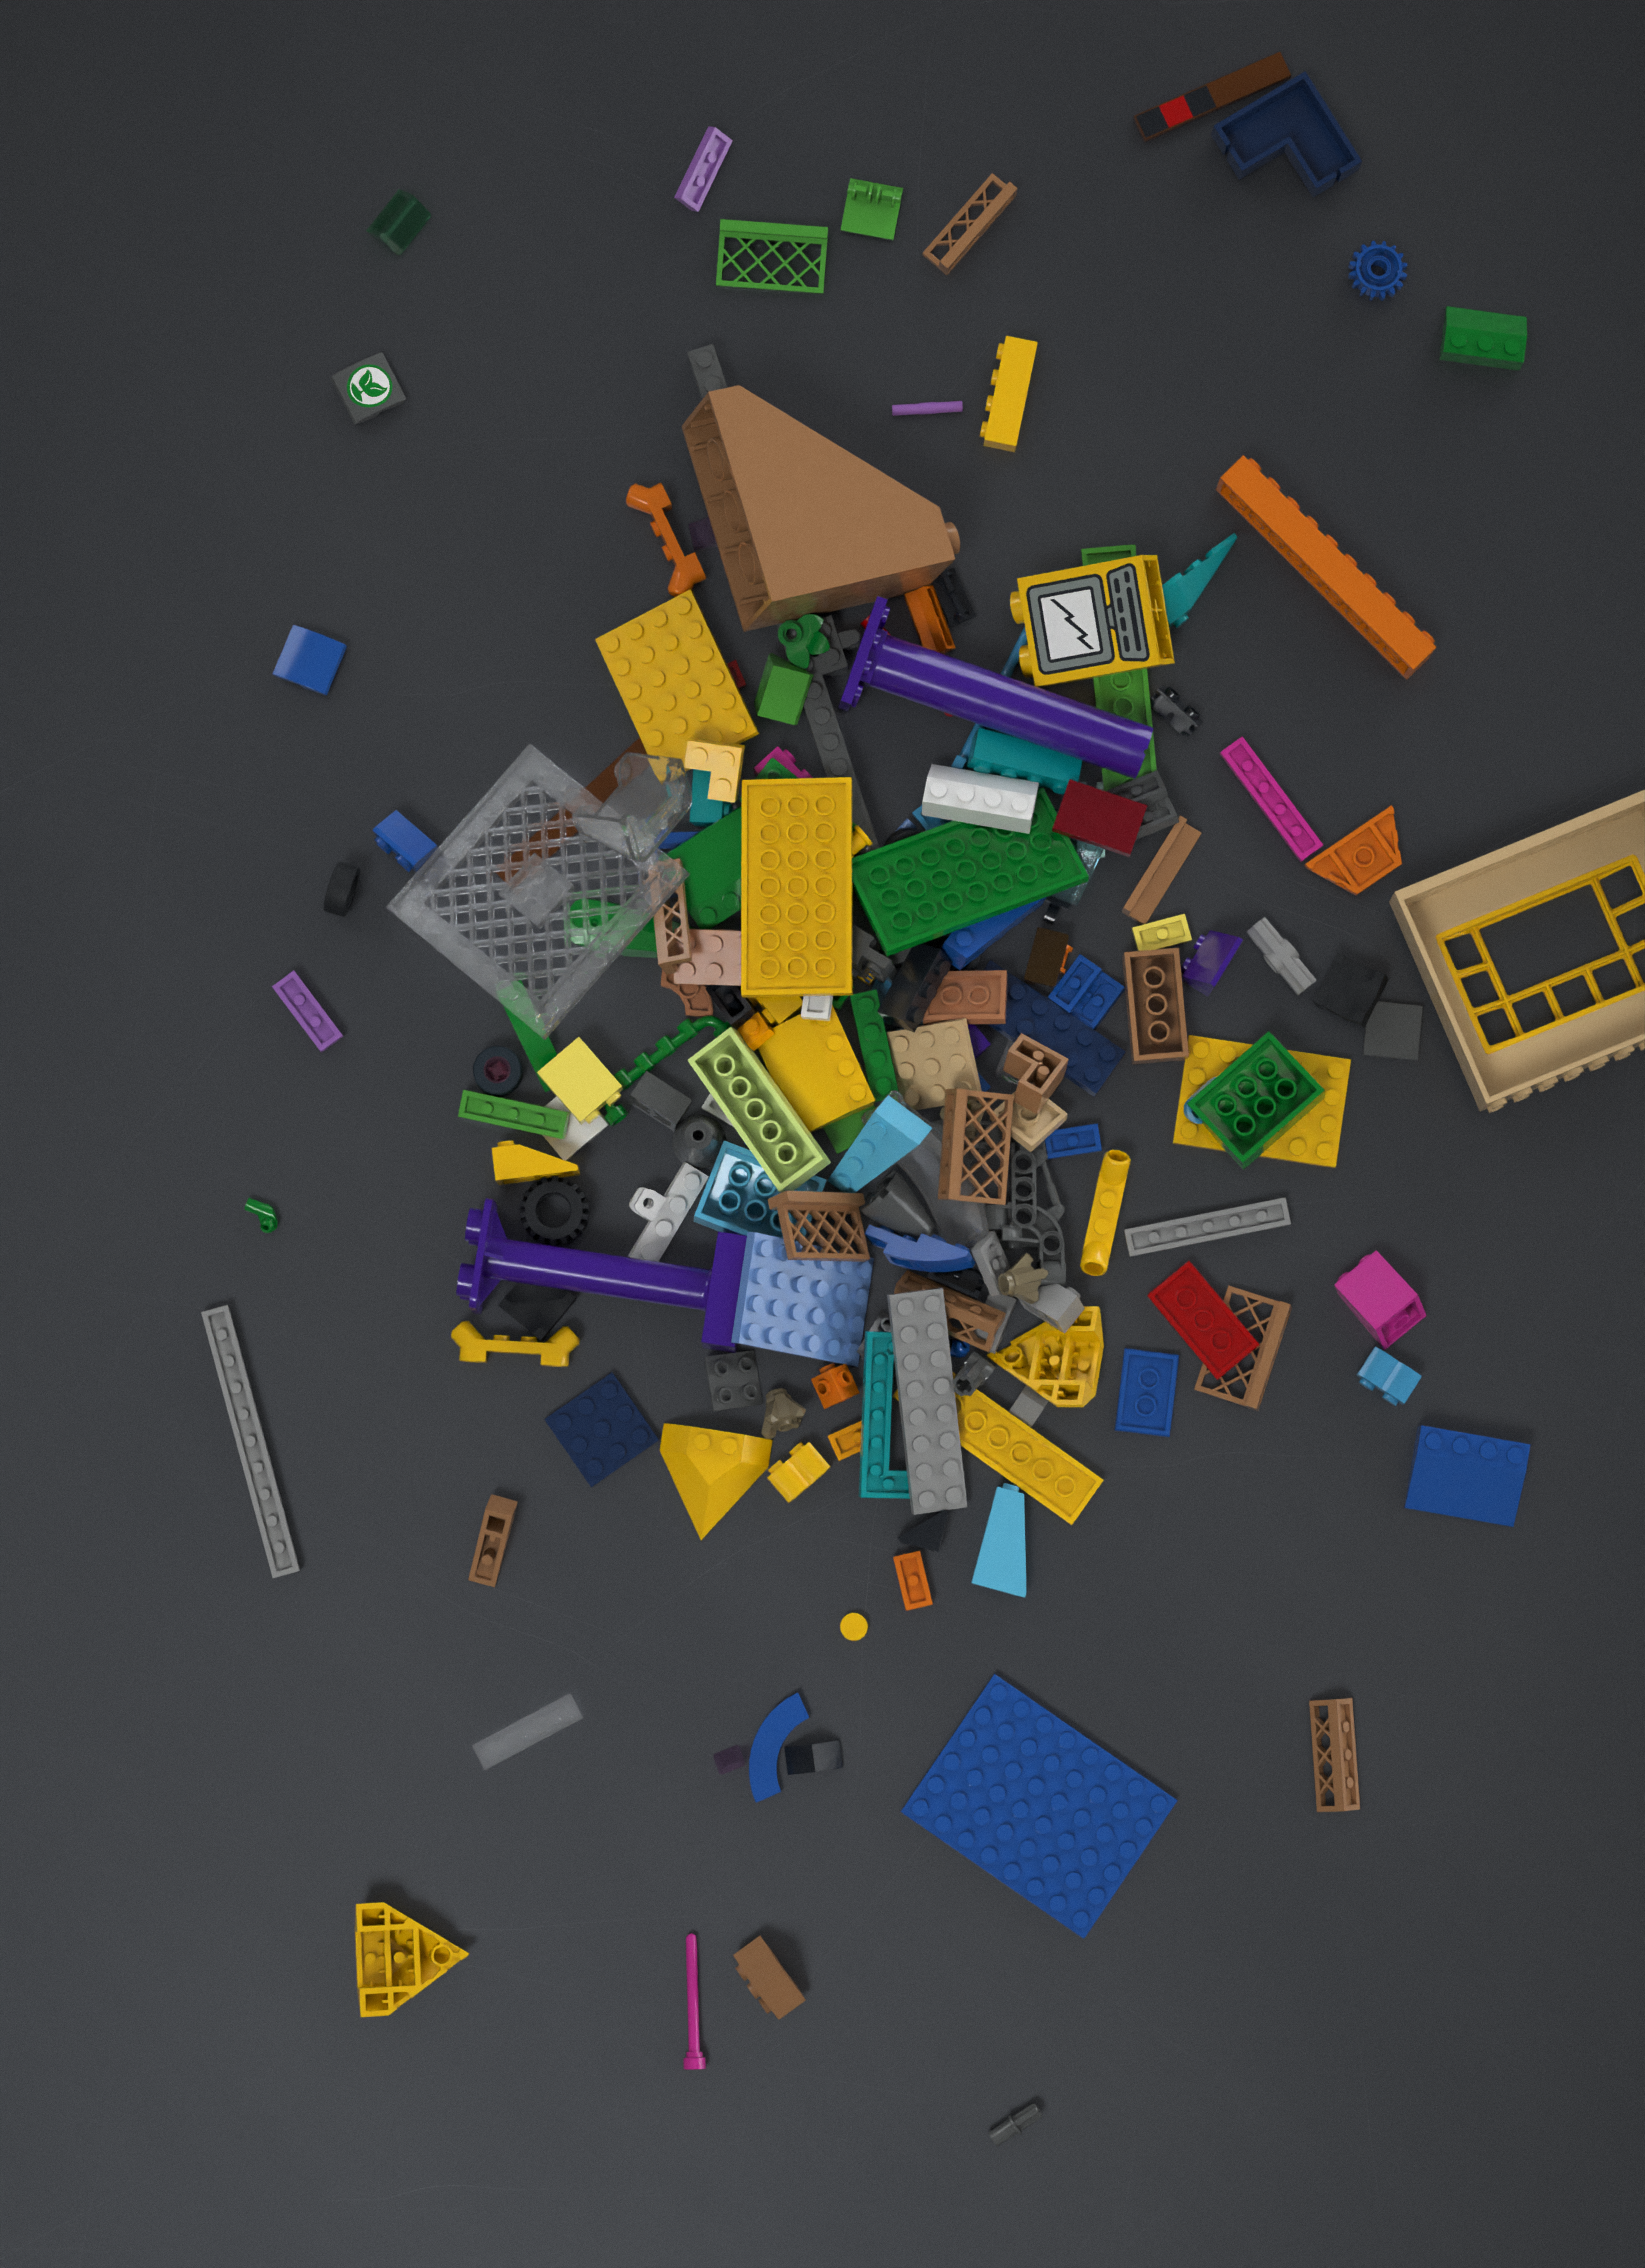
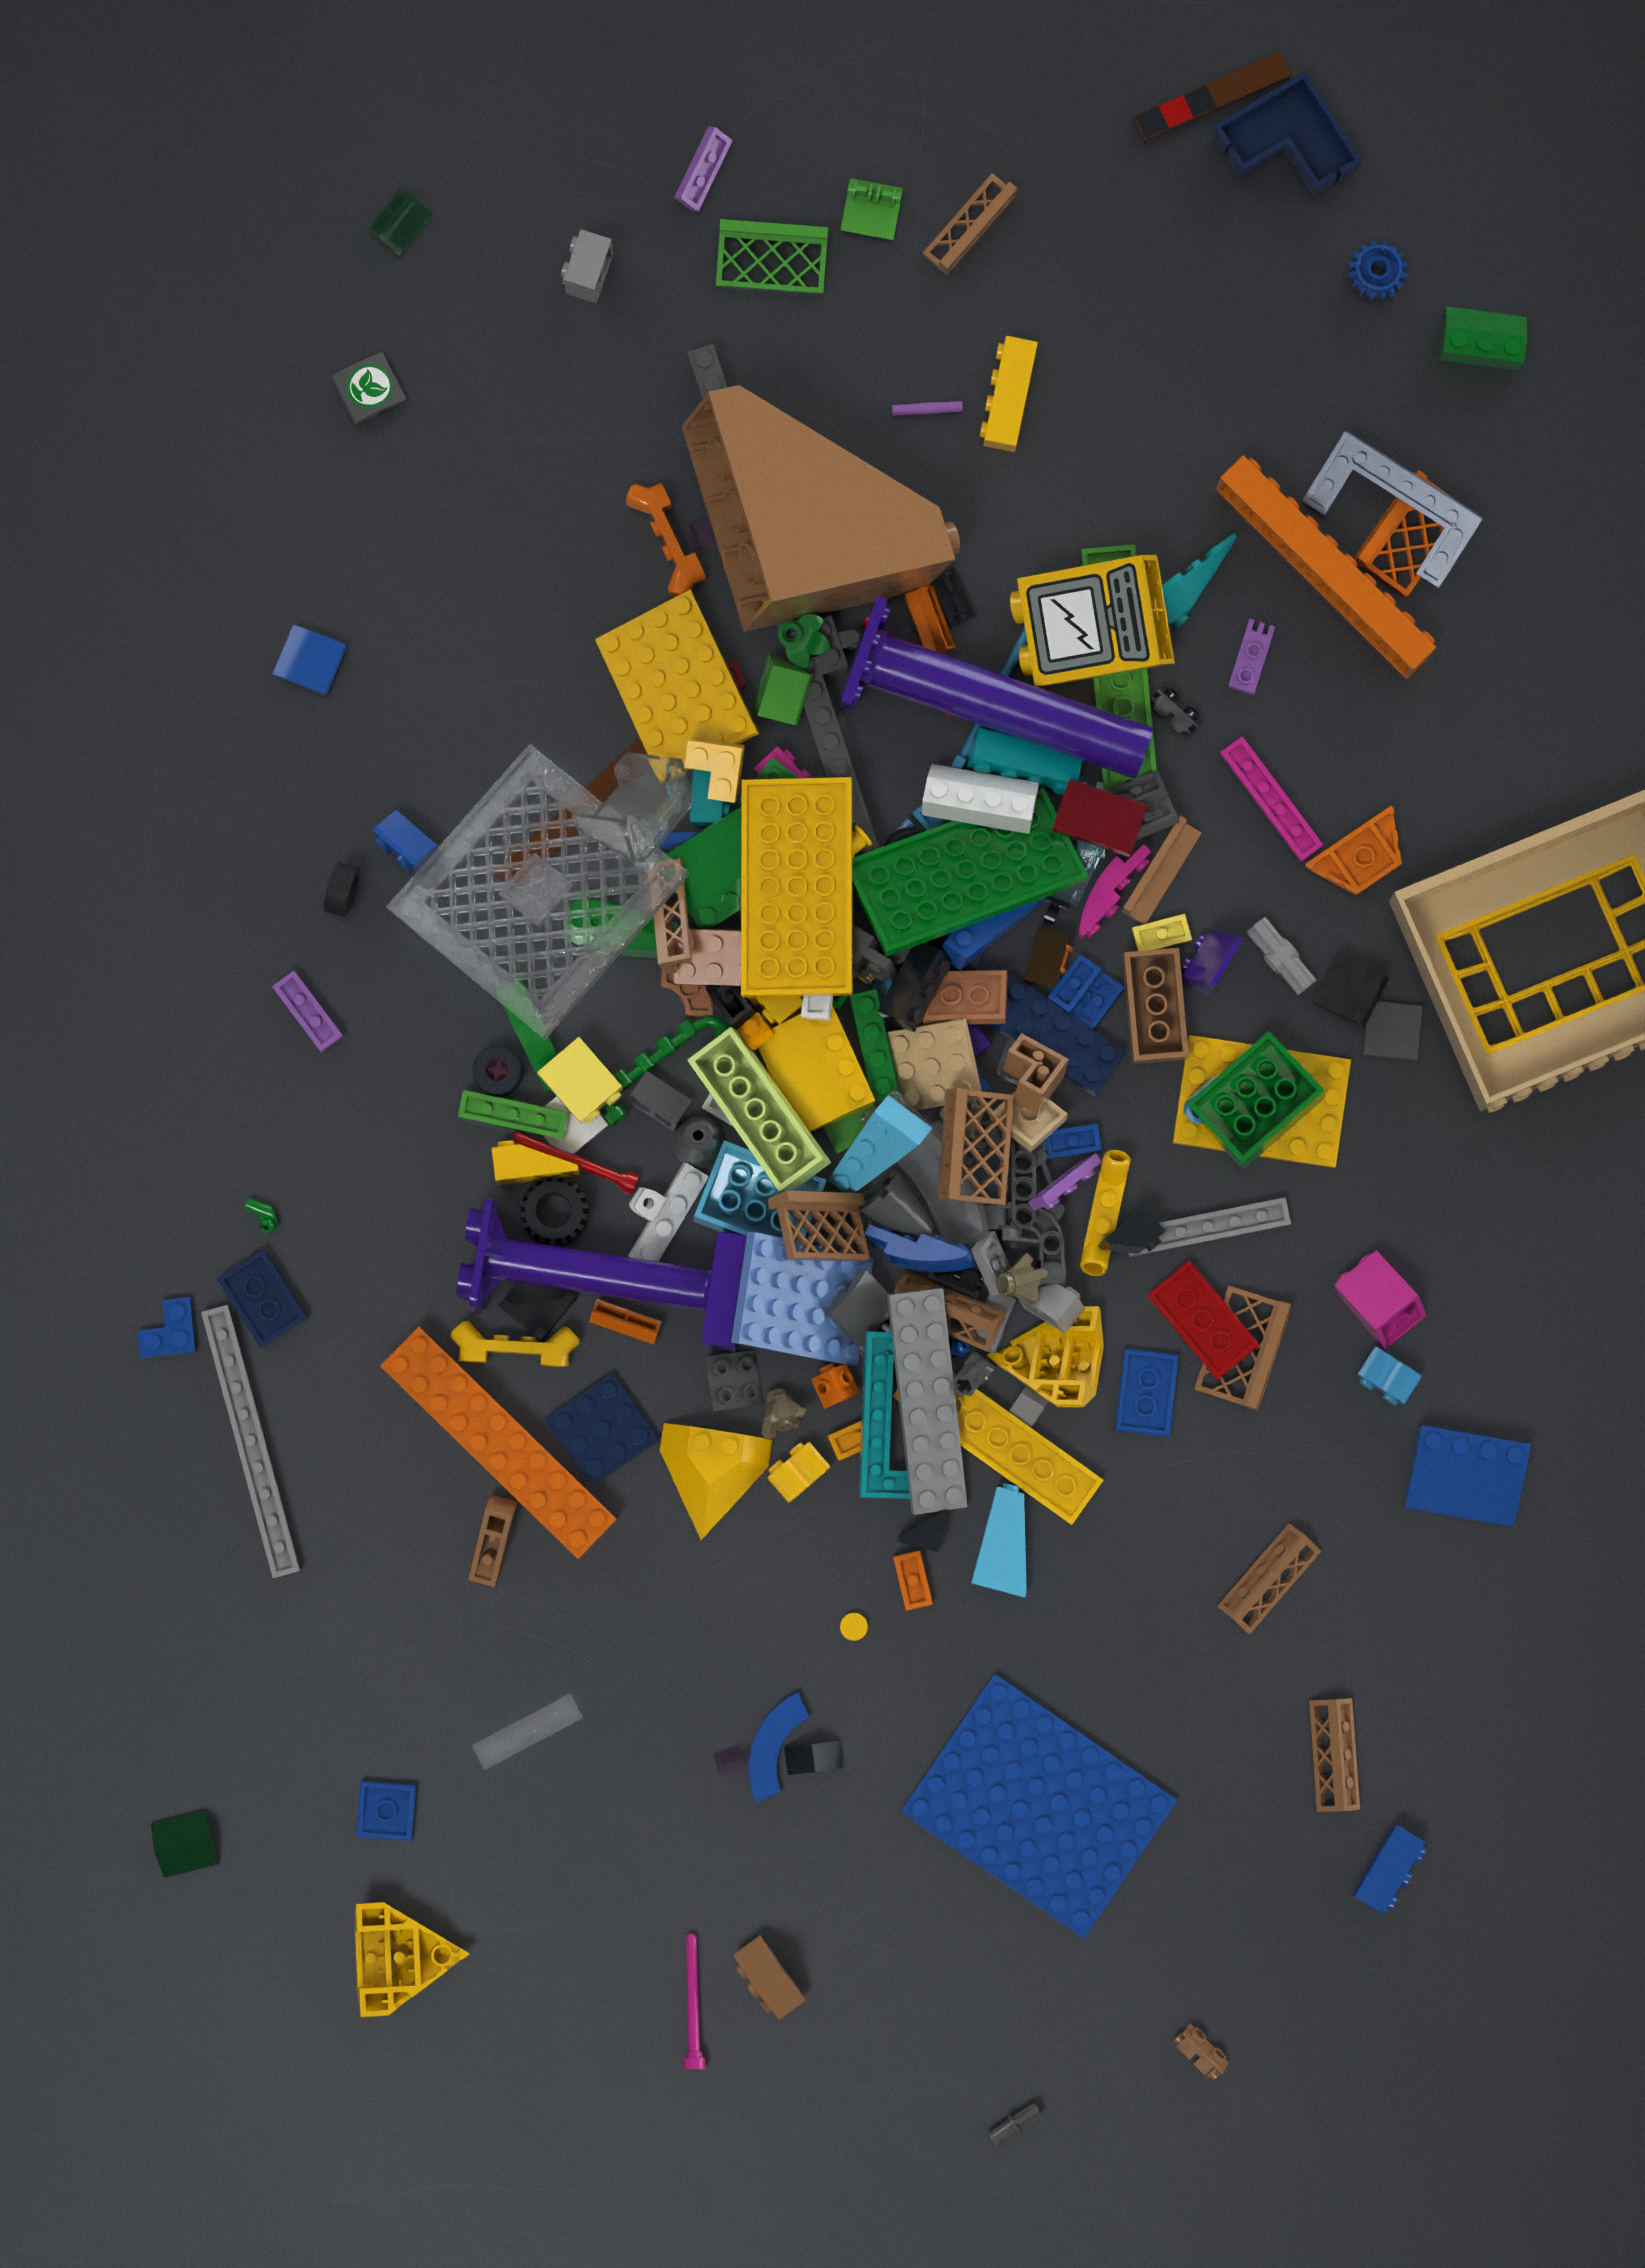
none -> blue plate [138,1297,196,1359]
none -> dark green slope [151,1810,219,1878]
none -> dark blue plate [217,1249,308,1349]
none -> blue tile [356,1781,417,1841]
none -> orange brick [380,1327,617,1559]
none -> red piece [512,1132,639,1195]
none -> light grey brick [561,229,613,304]
none -> orange piece [589,1299,662,1345]
none -> dark grey slope [827,1269,889,1346]
none -> medium lavender plate [1028,1153,1102,1211]
none -> dark pink slope [1077,844,1151,940]
none -> black slope [1098,1206,1165,1254]
none -> medium nougat hinge [1174,2023,1229,2080]
none -> medium nougat fence [1217,1523,1321,1635]
none -> medium lavender hinge [1228,618,1276,695]
none -> sand blue plate [1302,431,1484,588]
none -> blue brick [1352,1824,1426,1914]
none -> orange fence [1353,470,1451,598]

